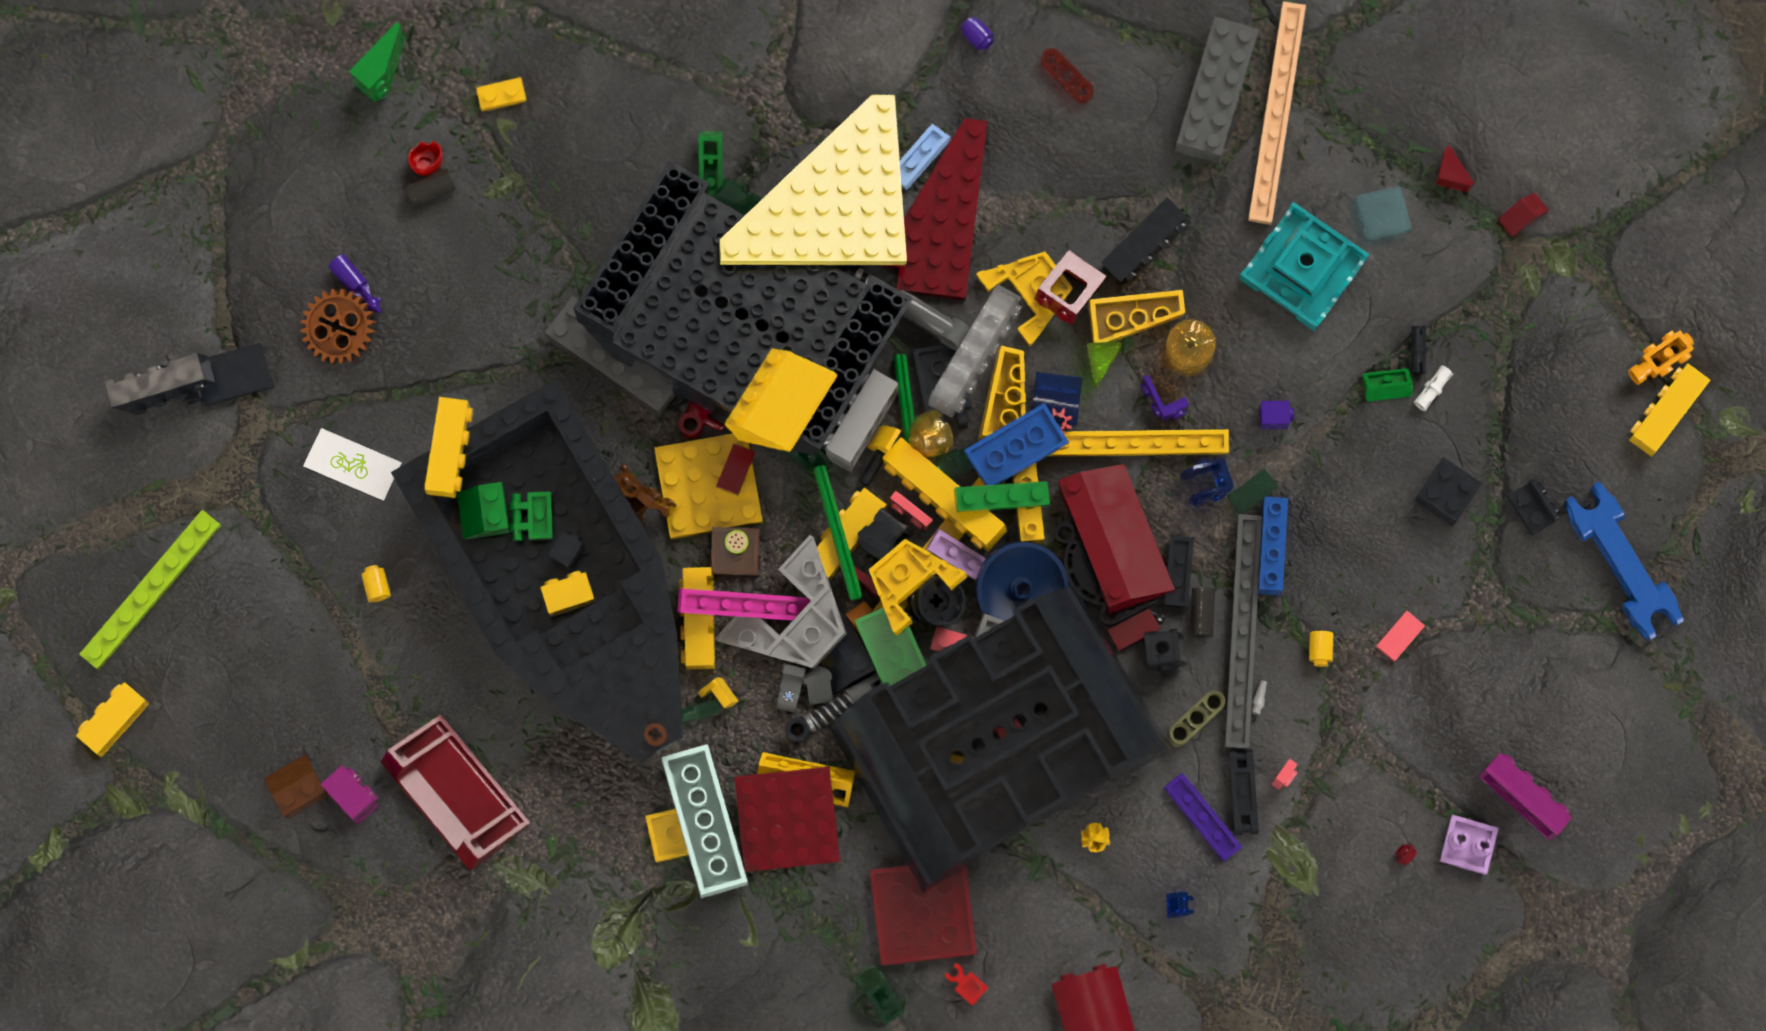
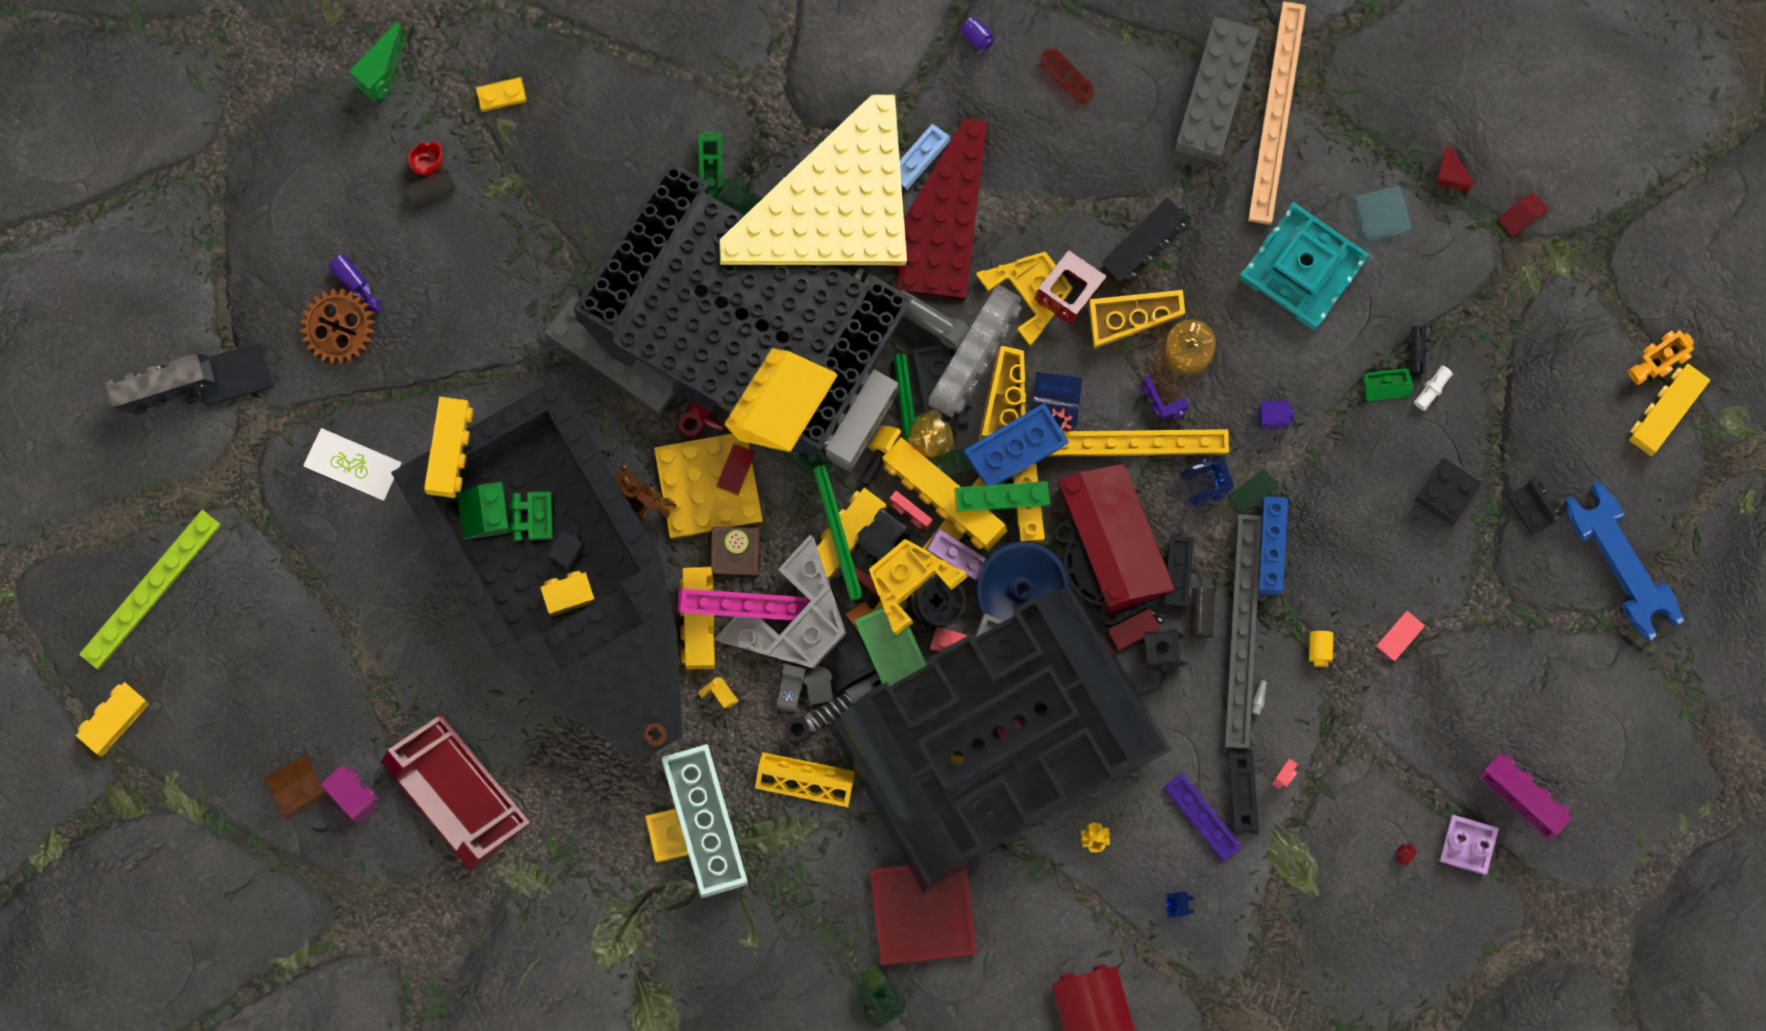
yellow brick [361,565,391,602] -> none
clear green axle [681,700,720,724] -> none
dark red plate [734,766,840,872] -> none
red plate [945,963,988,1006] -> none
clear neon green slope [1085,342,1122,388] -> none
olive beam [1168,691,1225,747] -> none

